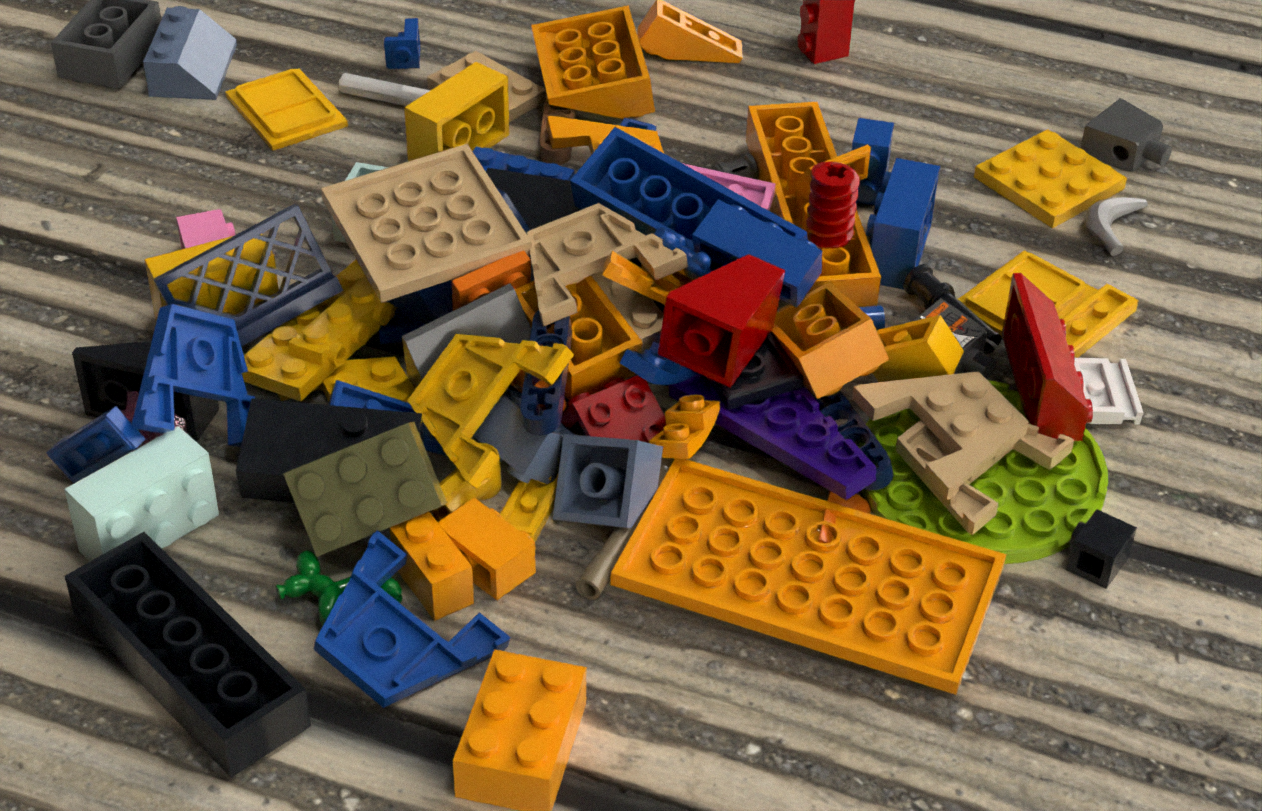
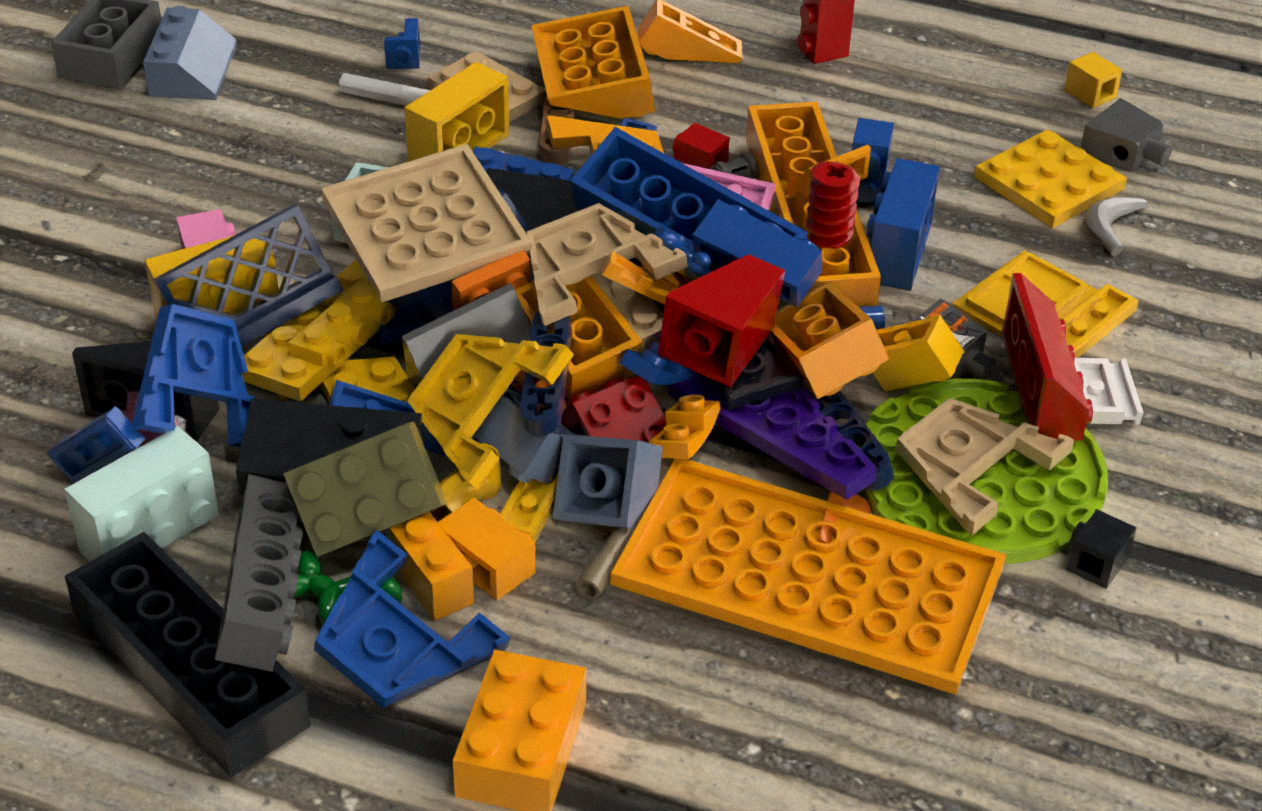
yellow piece [225,68,348,151] -> none
tan wing [852,372,1029,500] -> none
black pin [903,264,1002,354] -> none
none -> dark grey brick [214,474,304,672]
none -> red brick [672,123,730,169]
none -> yellow brick [1064,51,1123,108]

